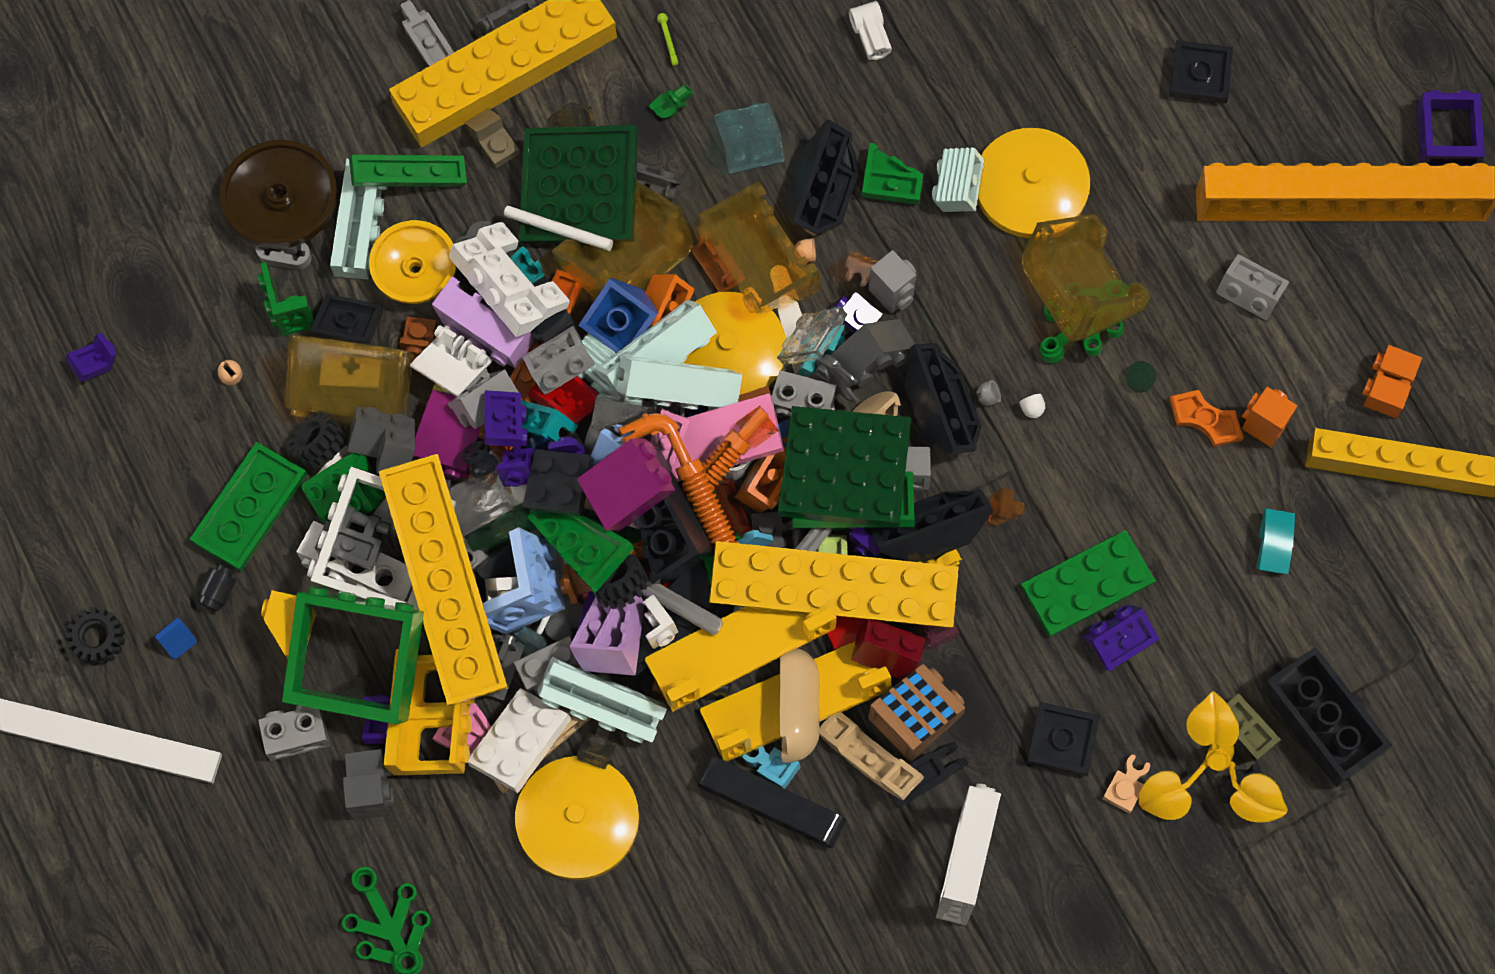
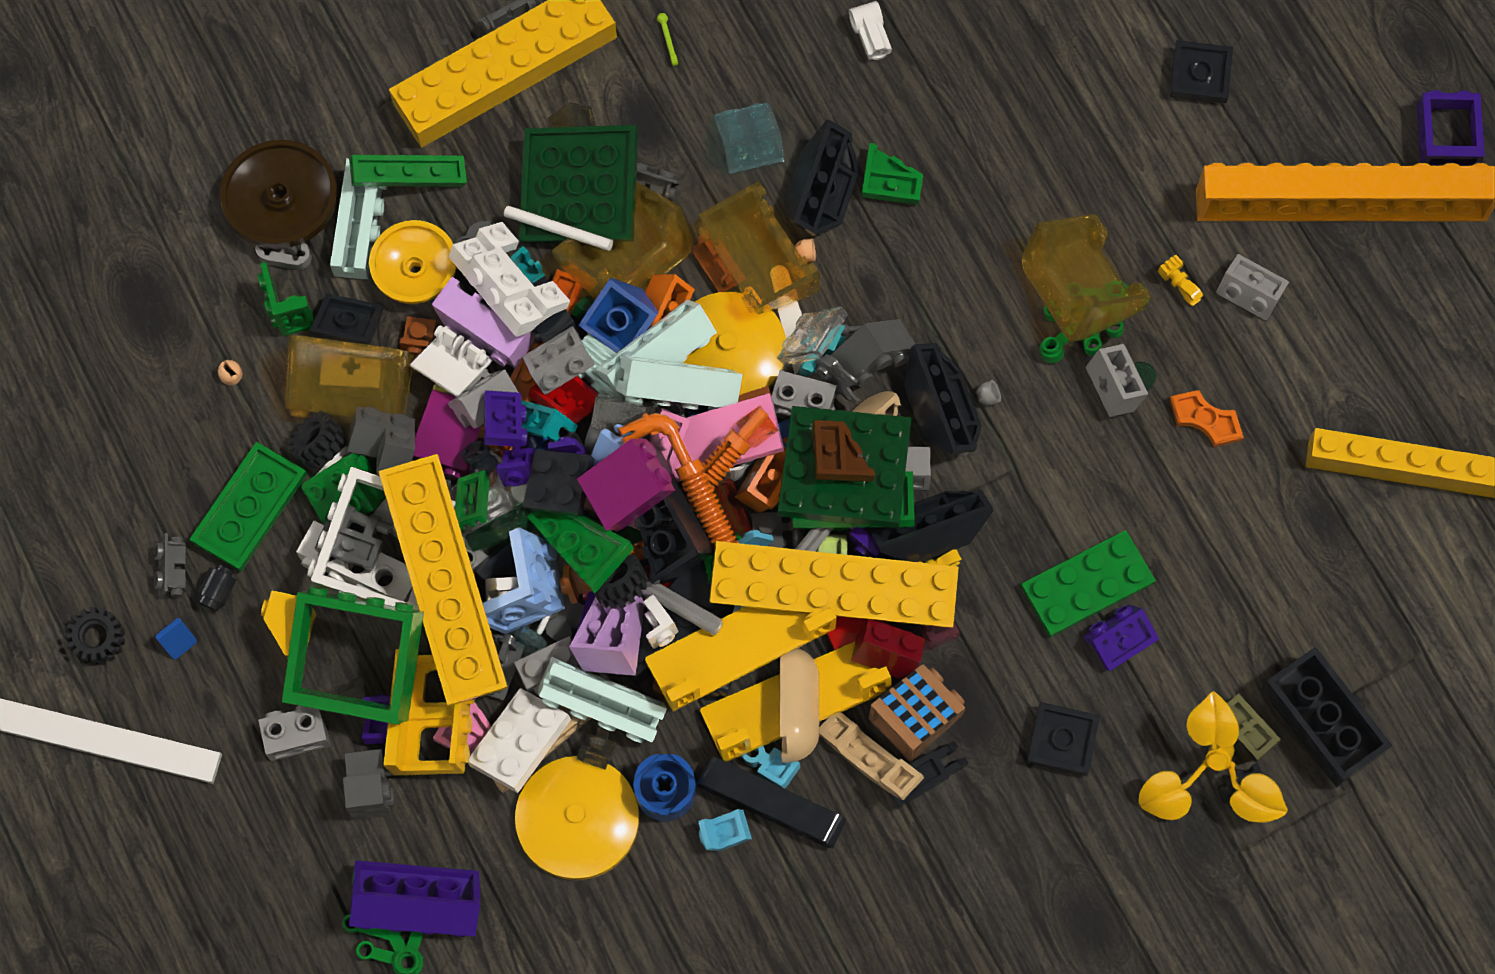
dark purple bracket [66,333,116,382] -> none
light grey hinge [400,0,454,67] -> none
dark tan slope [465,108,520,168] -> none
green piece [649,84,694,119] -> none
bracket [831,292,882,332] -> none
clear orange tile [845,252,878,287] -> none
light grey brick [868,250,916,314] -> none
light aqua brick [932,147,984,212] -> none
white window [936,784,1001,926] -> none
yellow dish [977,128,1090,238] -> none
clear orange tile [988,488,1025,525] -> none
white hinge [1019,394,1045,418] -> none
light nougat plate [1103,754,1150,814] -> none
orange brick [1242,387,1298,448] -> none
teal slope [1256,508,1295,574] -> none
orange piece [1362,345,1422,419] -> none
none -> dark grey hinge [154,533,186,599]
none -> dark purple slope [349,860,480,937]
none -> green tile [455,470,490,530]
none -> dark green tile [571,295,596,324]
none -> blue brick [633,754,696,822]
none -> medium azure bracket [699,809,752,851]
none -> reddish brown wing [812,420,875,482]
none -> light grey brick [1085,344,1148,417]
none -> yellow piece [1157,255,1203,306]

